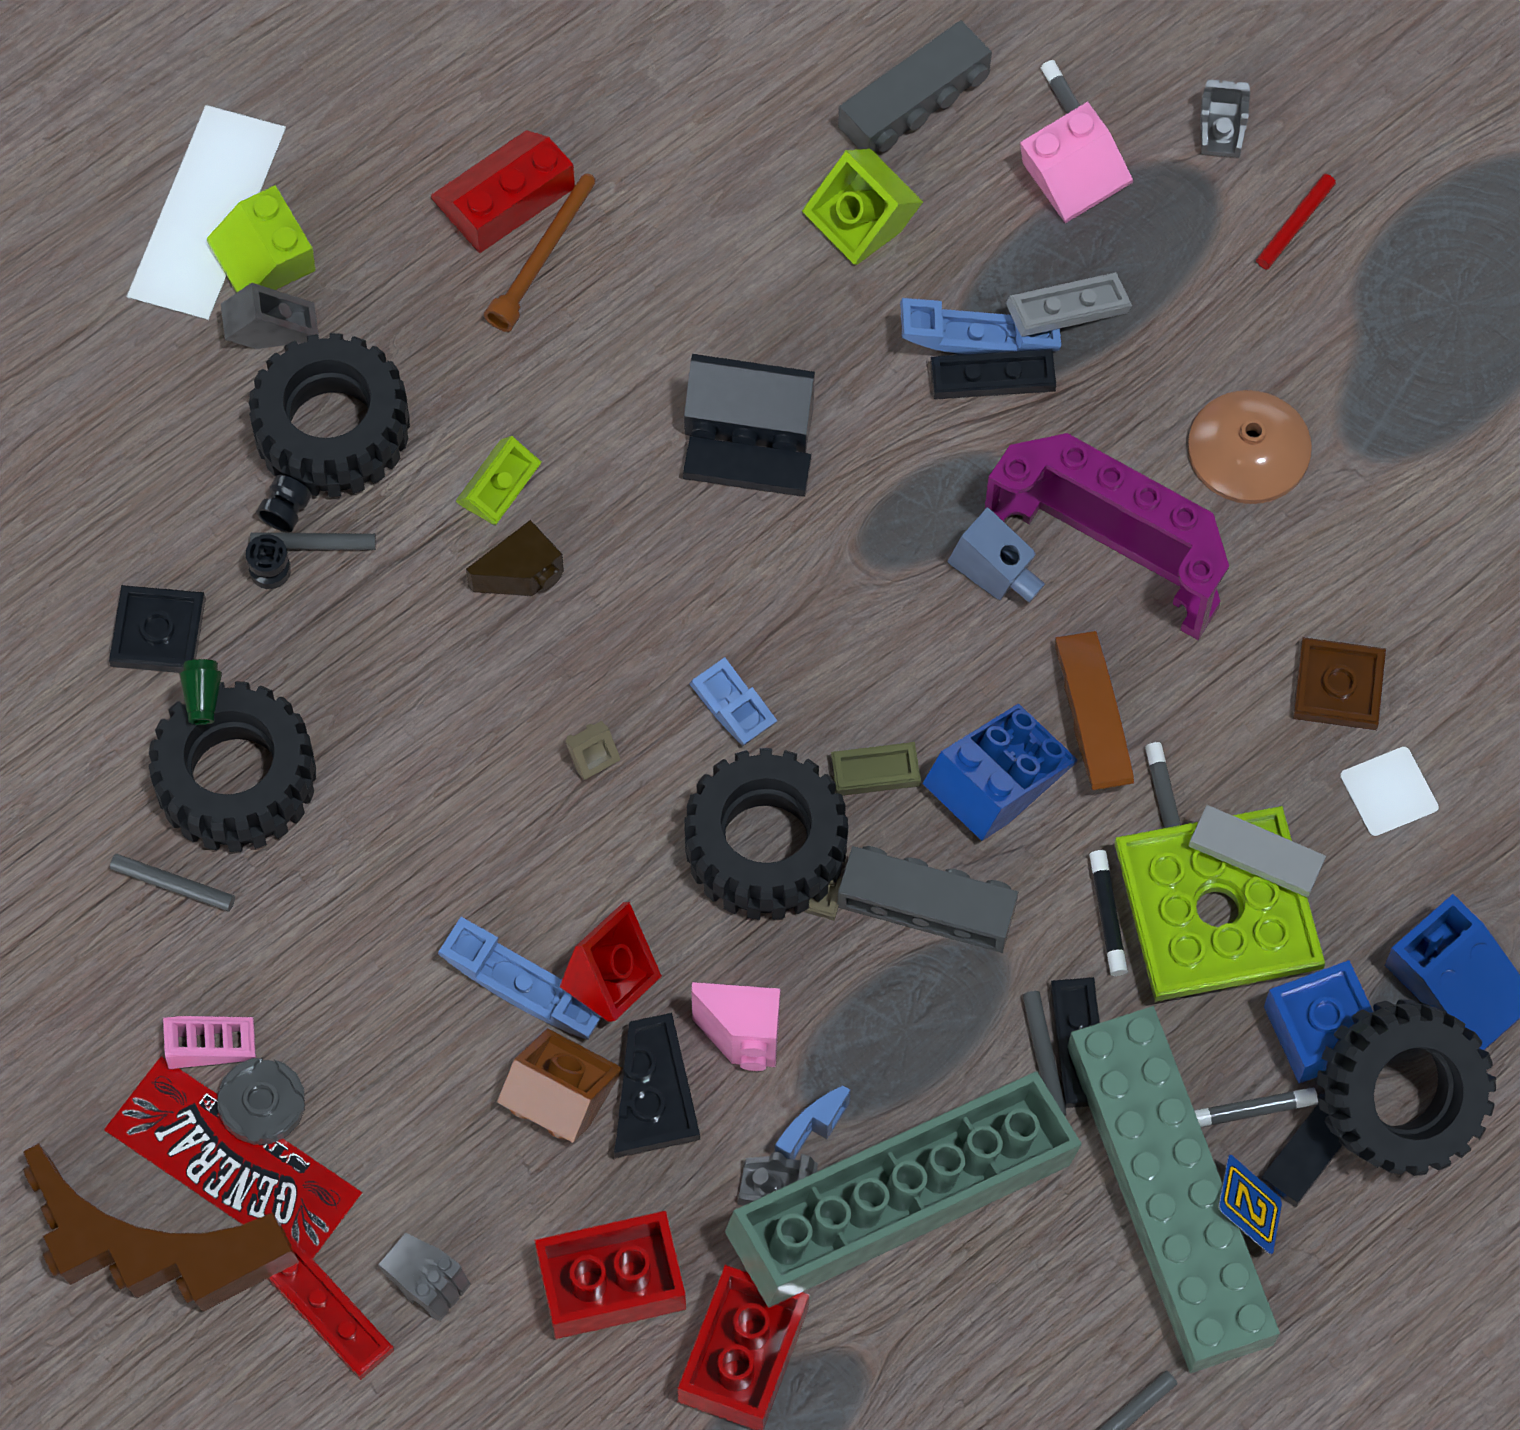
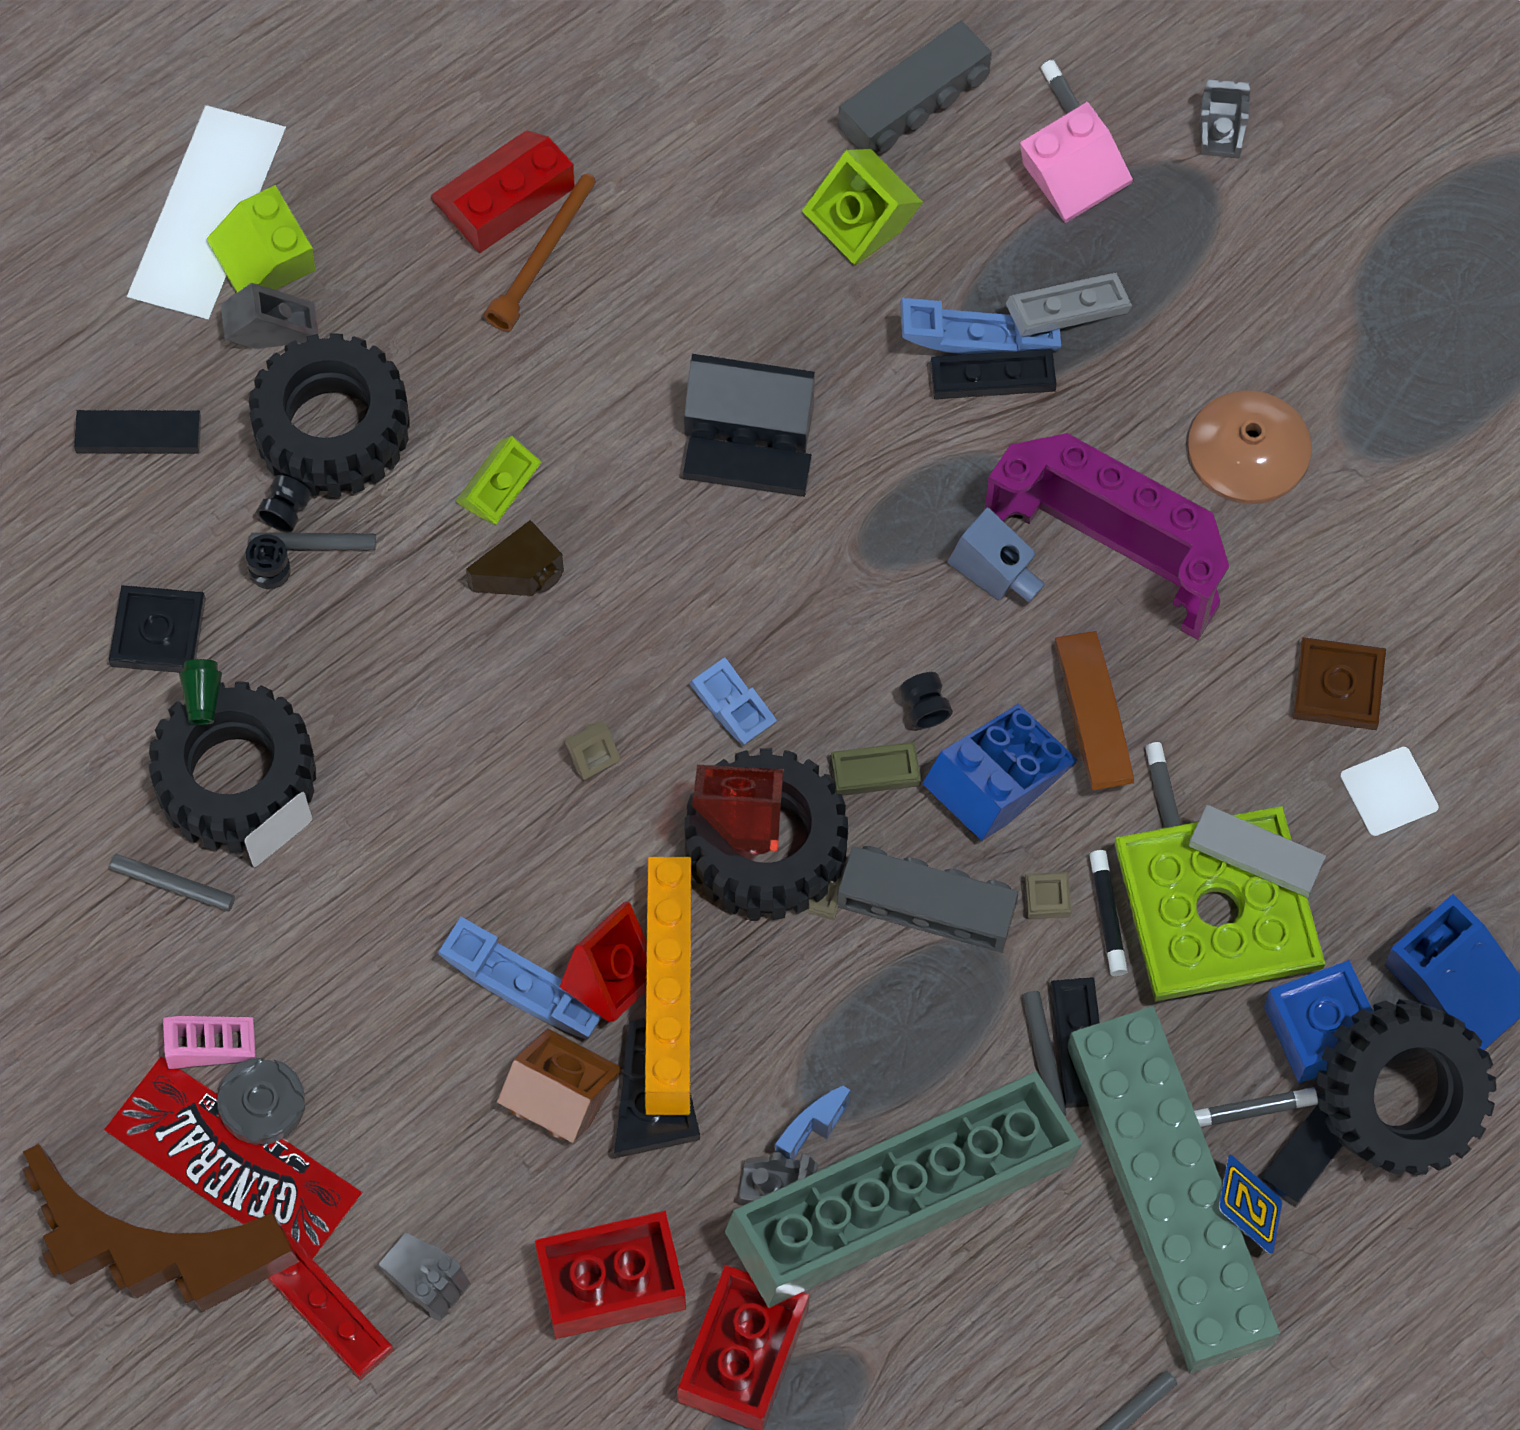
bright pink slope [692,982,780,1071] -> none
red bar [1256,174,1336,269] -> none
none -> black tile [74,410,201,454]
none -> white sticker [244,792,312,867]
none -> light orange arch [645,857,692,1115]
none -> clear red slope [693,765,783,854]
none -> black wheel [899,672,953,729]
none -> dark tan tile [1025,872,1072,919]

